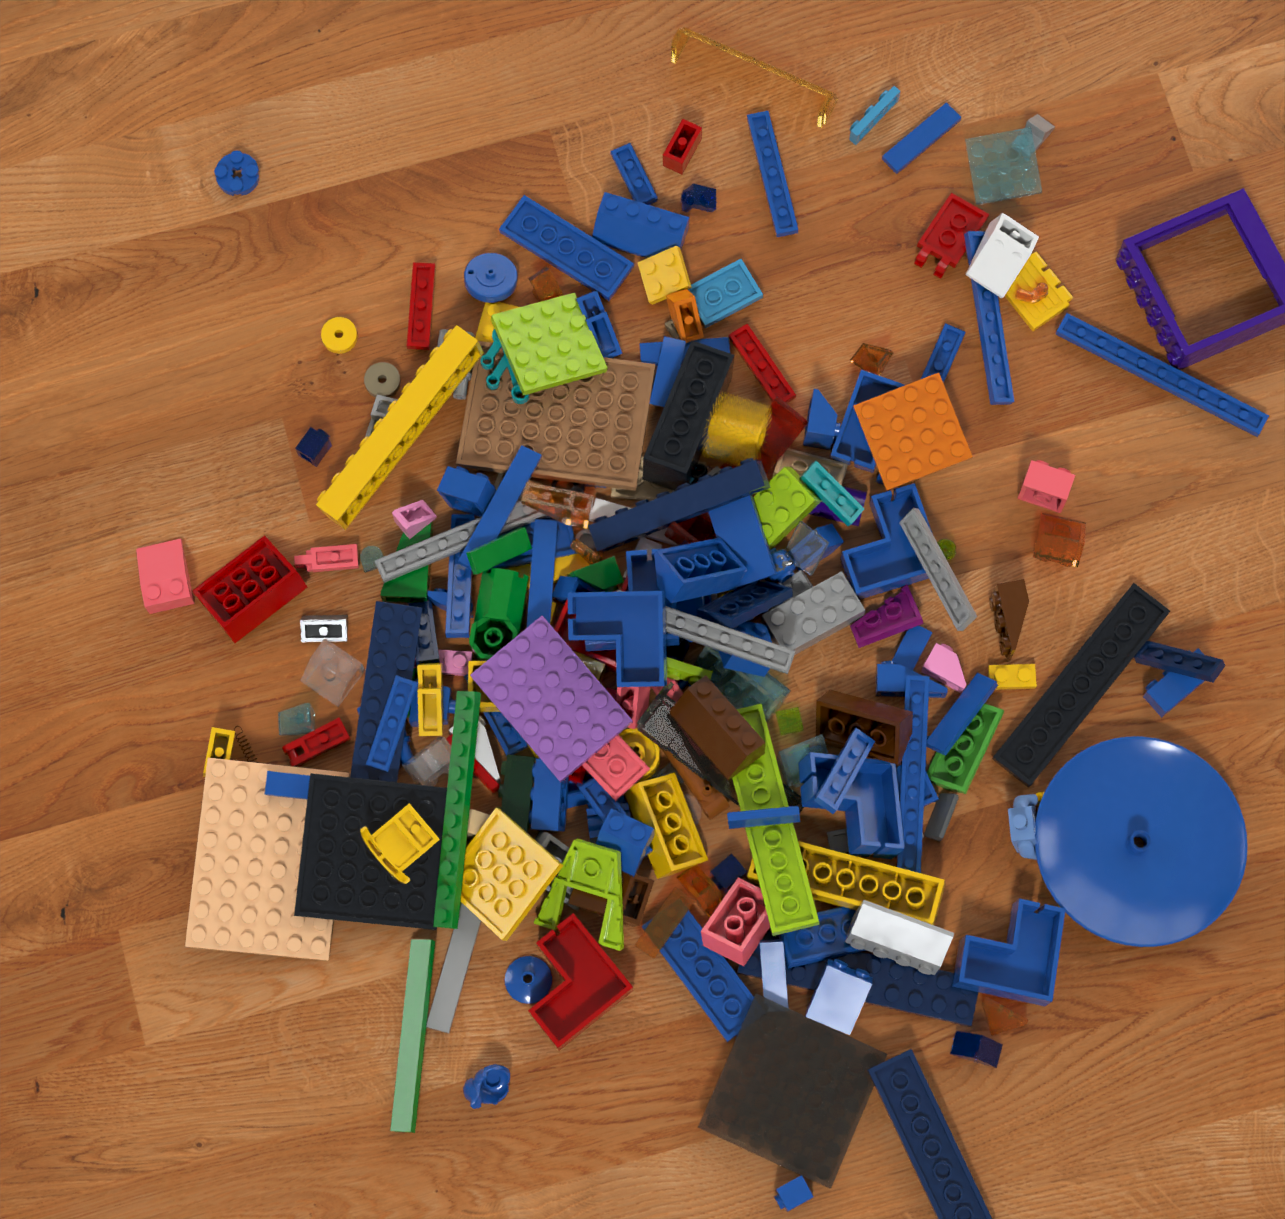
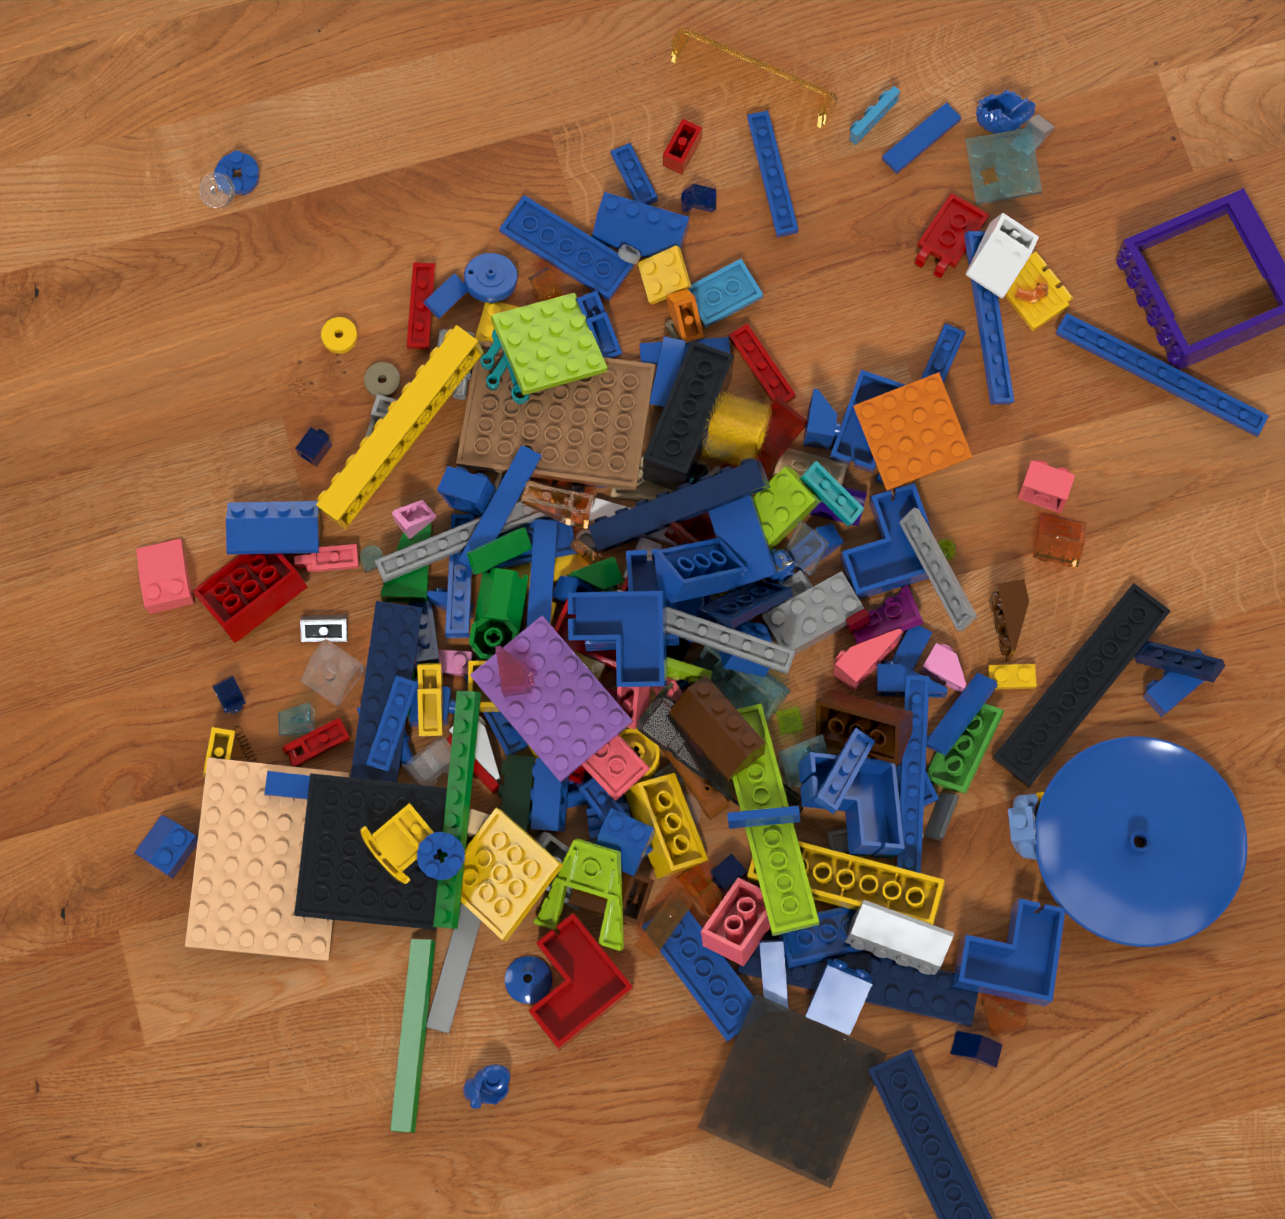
blue brick [774,1175,814,1212] -> none
clear orange slope [850,343,893,376] -> none
none -> blue slope [134,815,198,879]
none -> clear piece [199,173,235,208]
none -> clear blue bracket [212,675,246,714]
none -> blue slope [226,501,322,554]
none -> blue plate [417,832,465,880]
none -> blue tile [423,273,468,319]
none -> clear pink slope [495,646,535,697]
none -> light grey tile [618,245,641,264]
none -> coral slope [833,629,903,693]
none -> dark red tile [845,608,871,634]
none -> blue piece [976,90,1036,135]
none -> clear orange piece [980,167,999,186]

